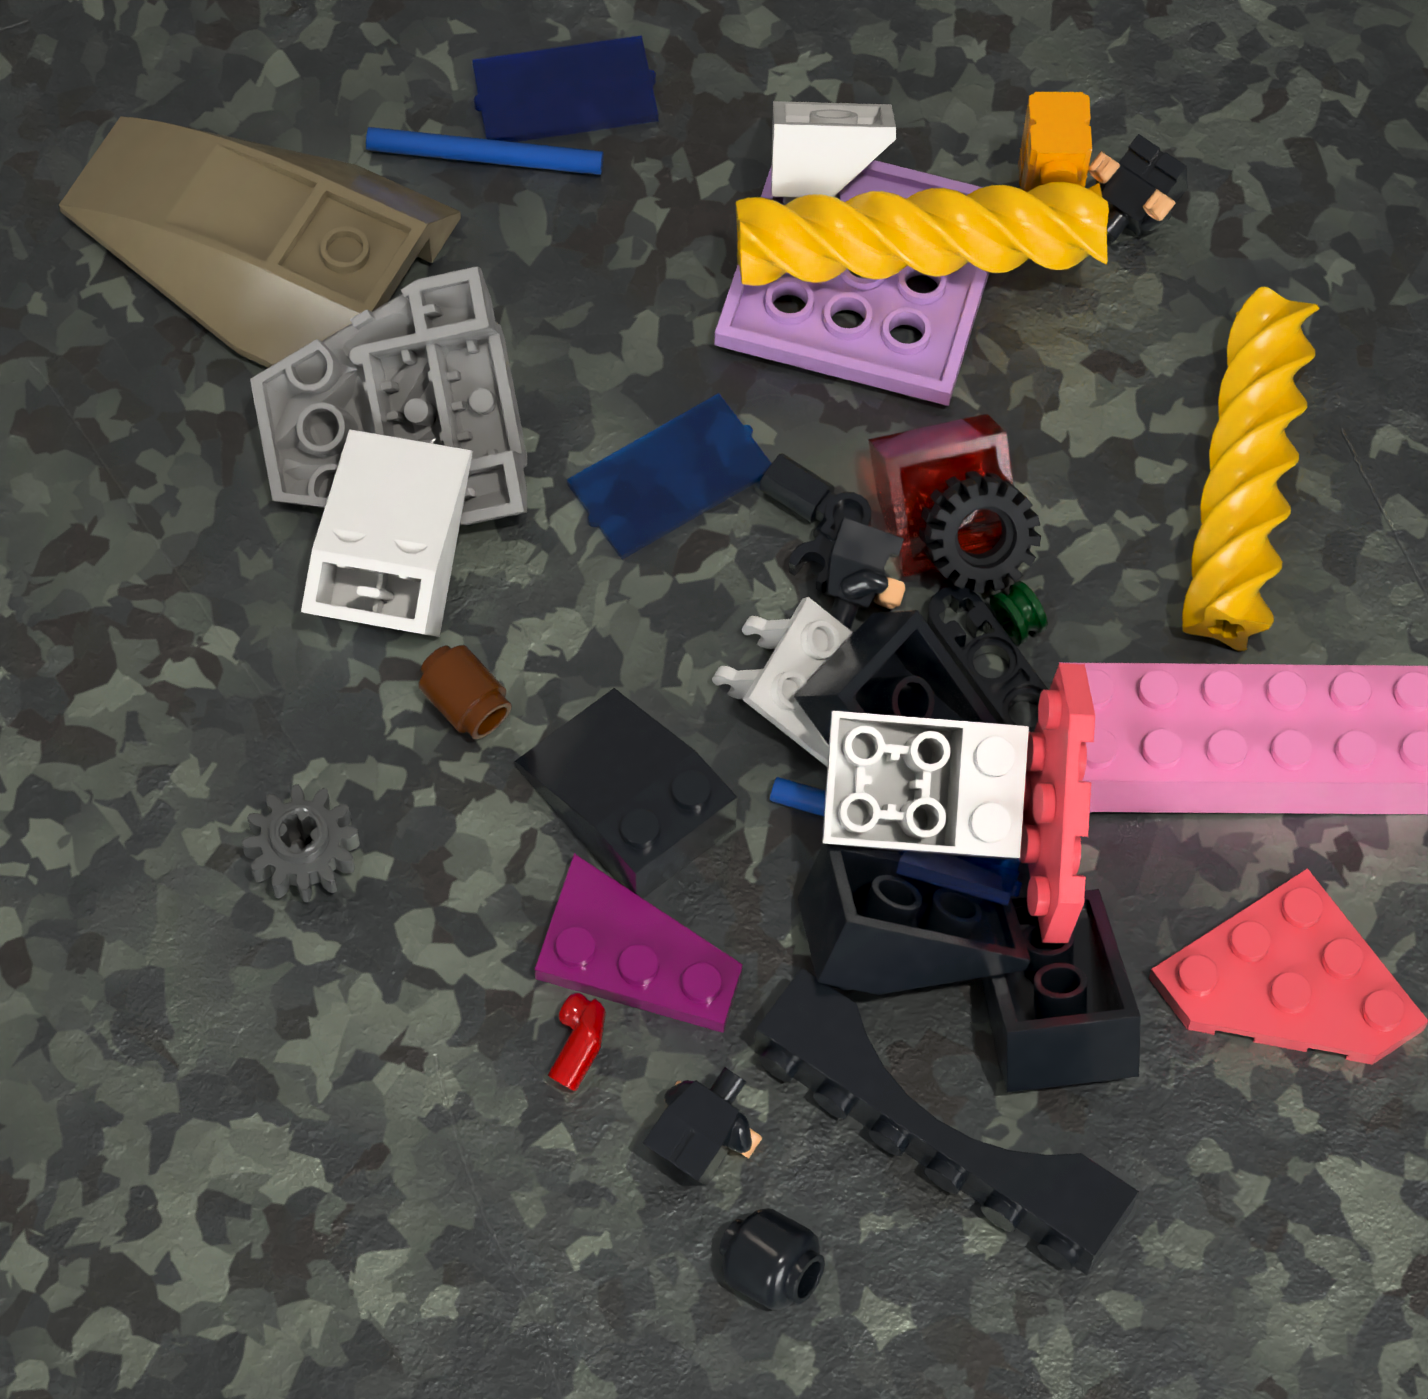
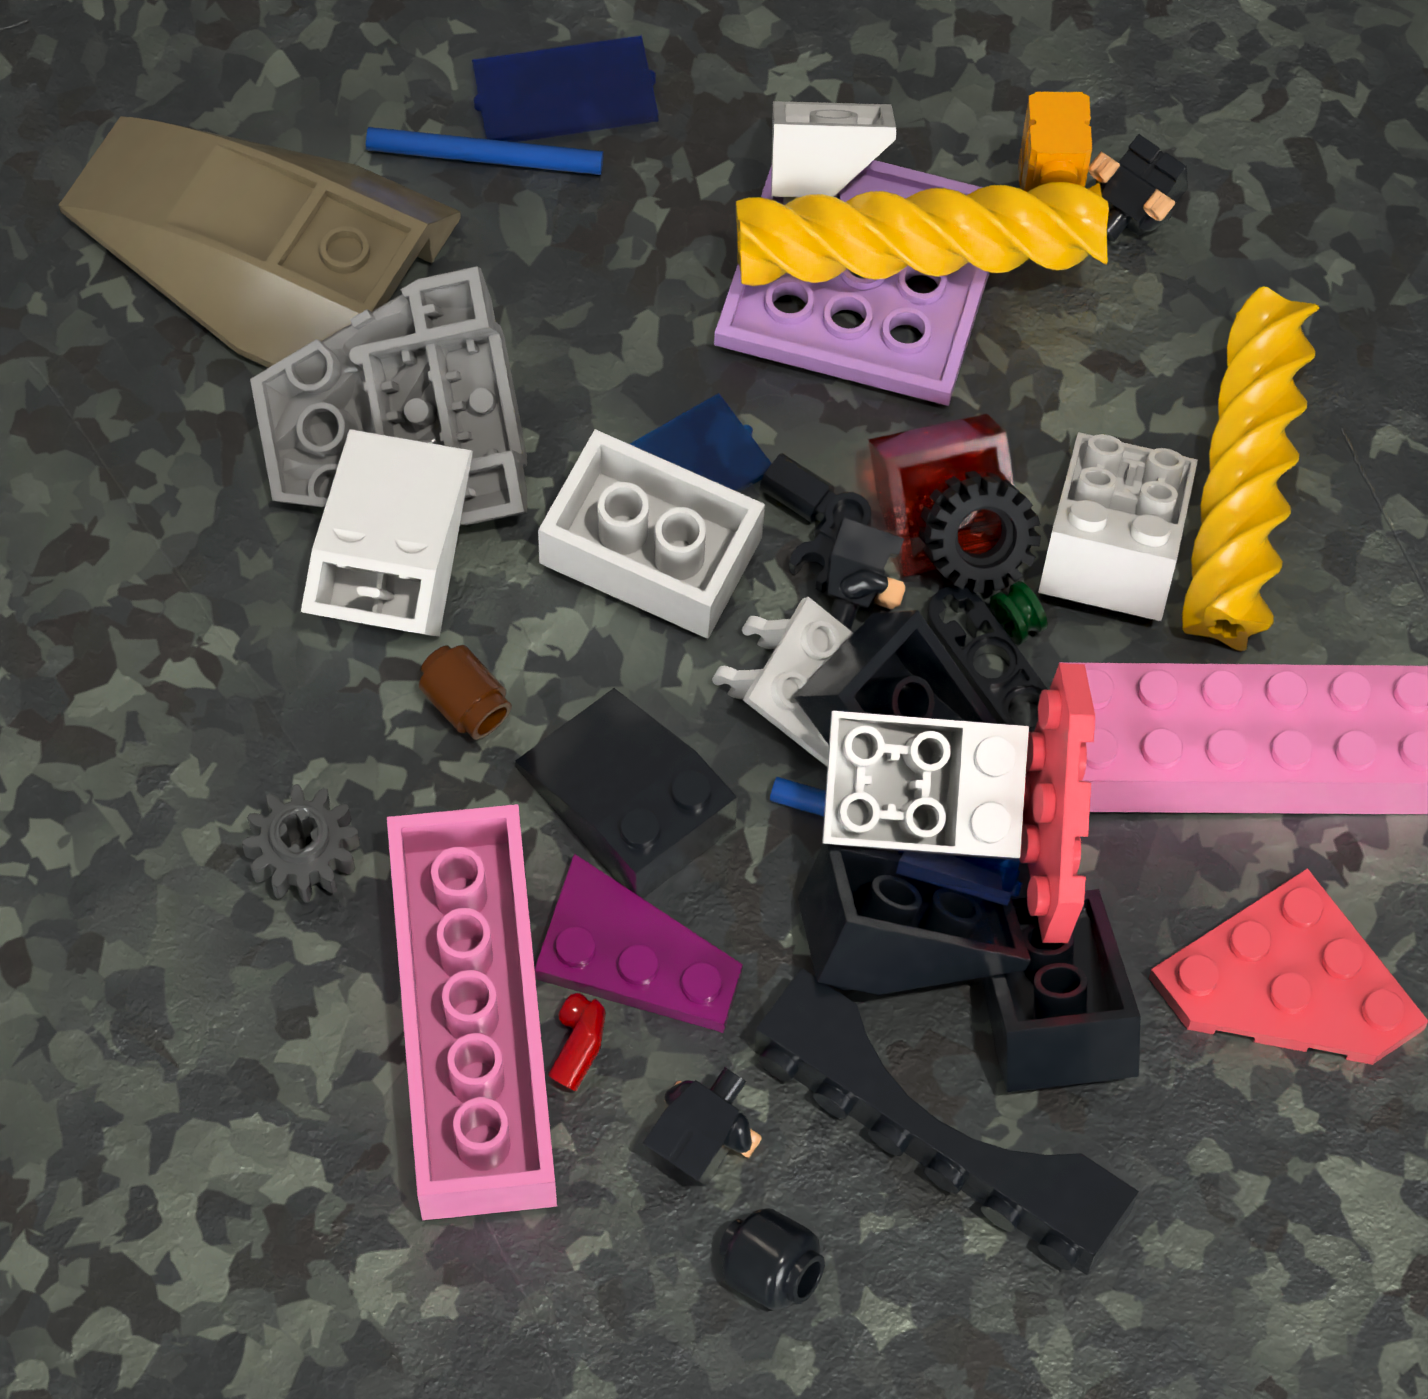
none -> bright pink brick [387,804,557,1221]
none -> white brick [538,429,765,639]
none -> white slope [1038,432,1198,621]

